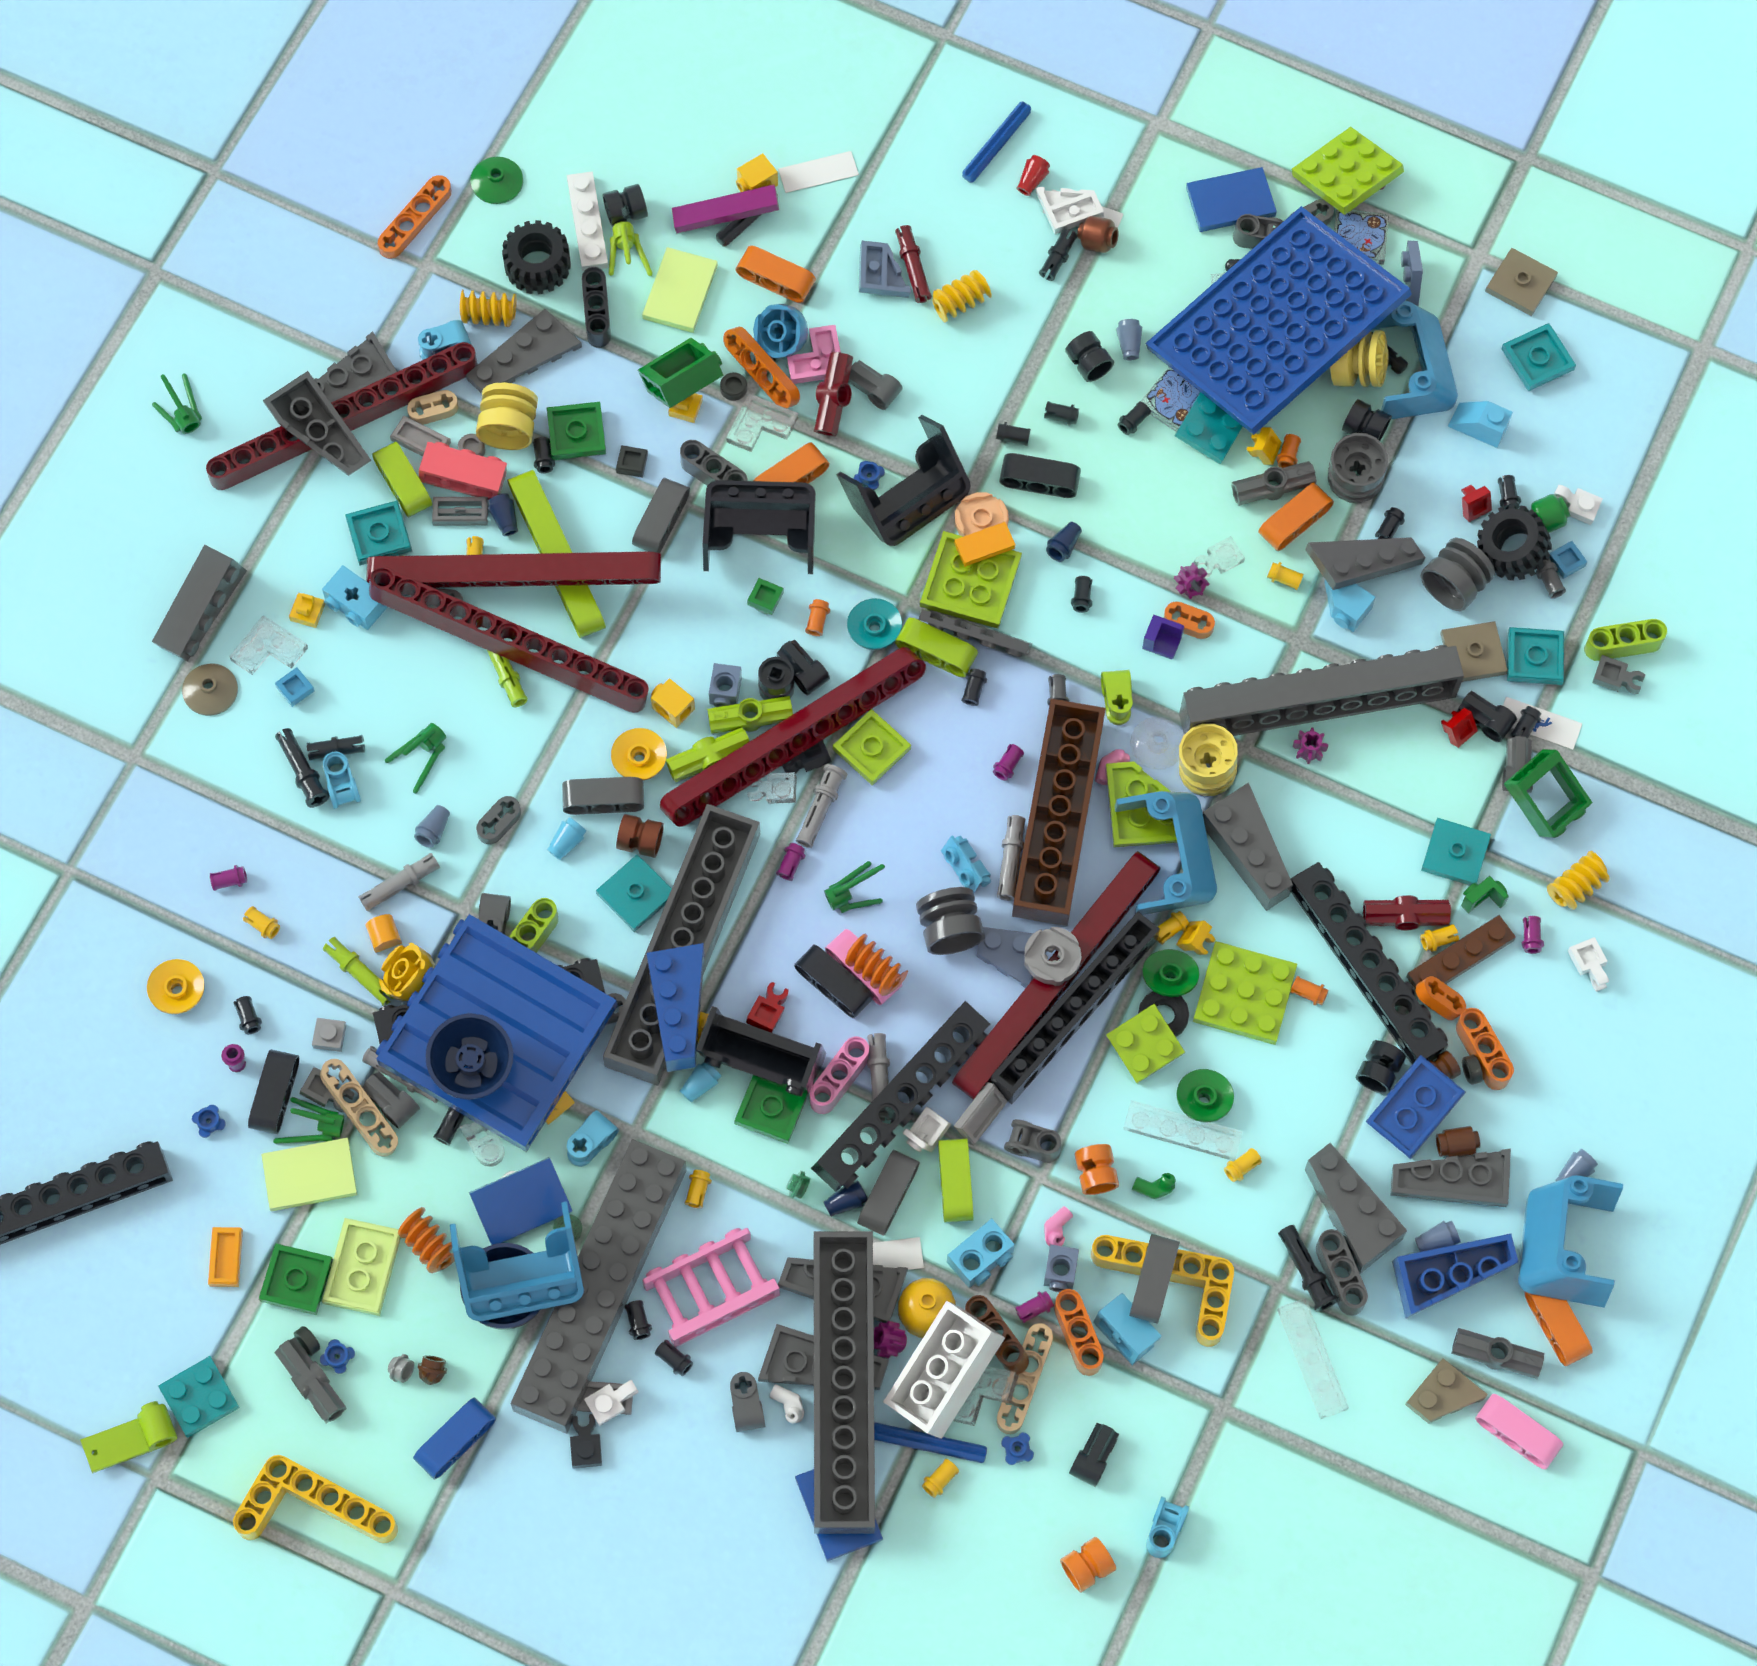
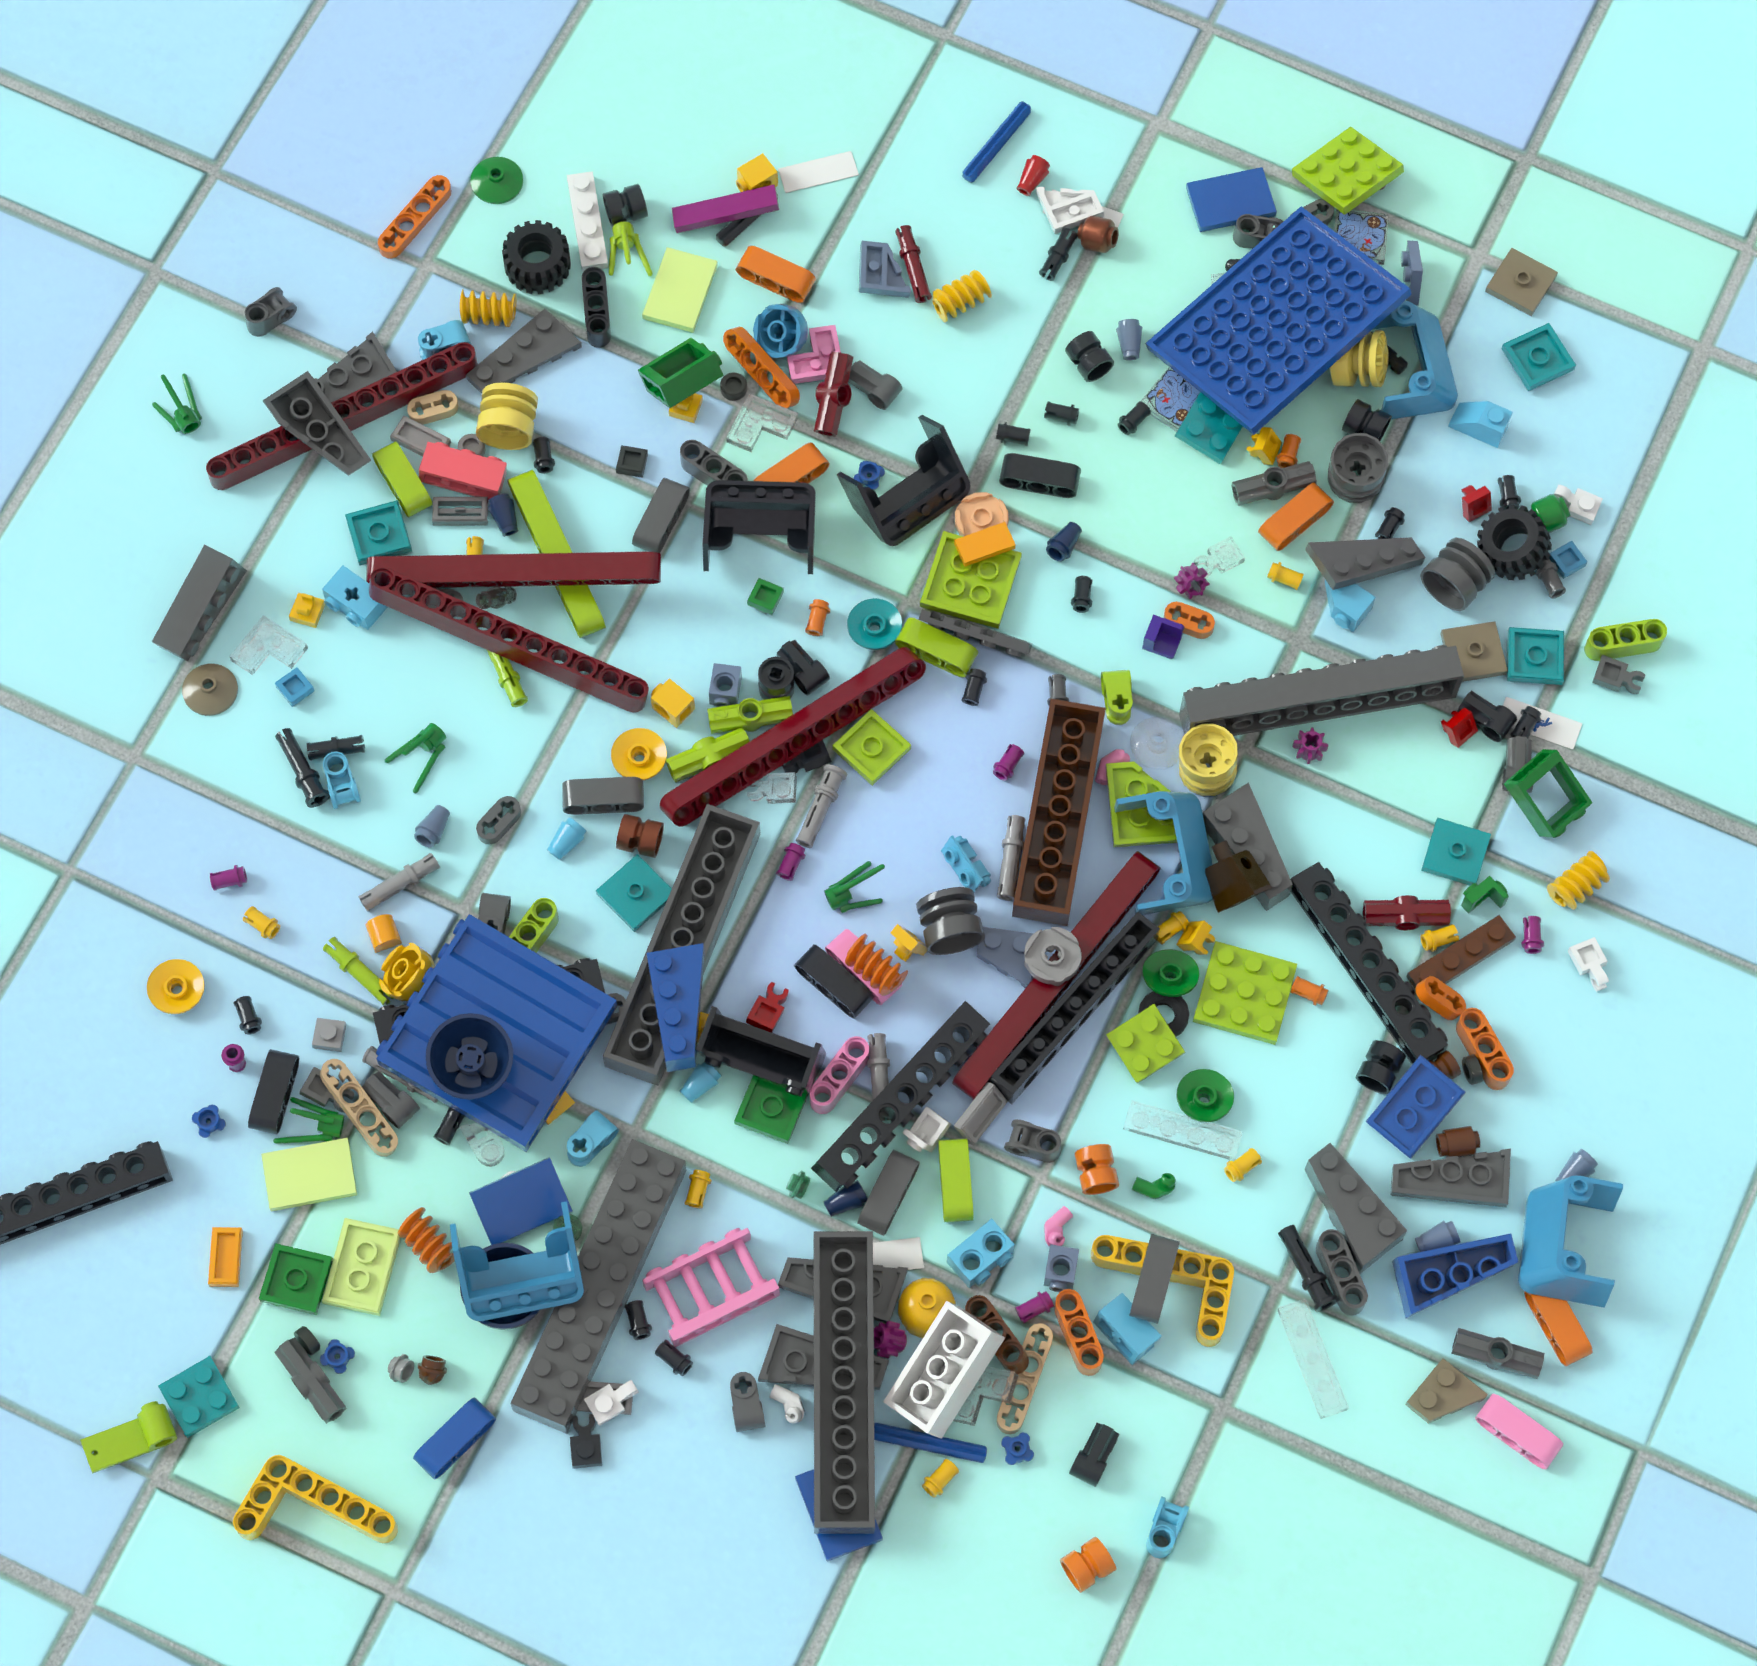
green plate [546,401,606,460] -> none
none -> dark grey piece [244,287,297,337]
none -> clear smoke pin [476,586,517,609]
none -> yellow plate [890,924,927,962]
none -> dark brown torso [1205,840,1272,913]

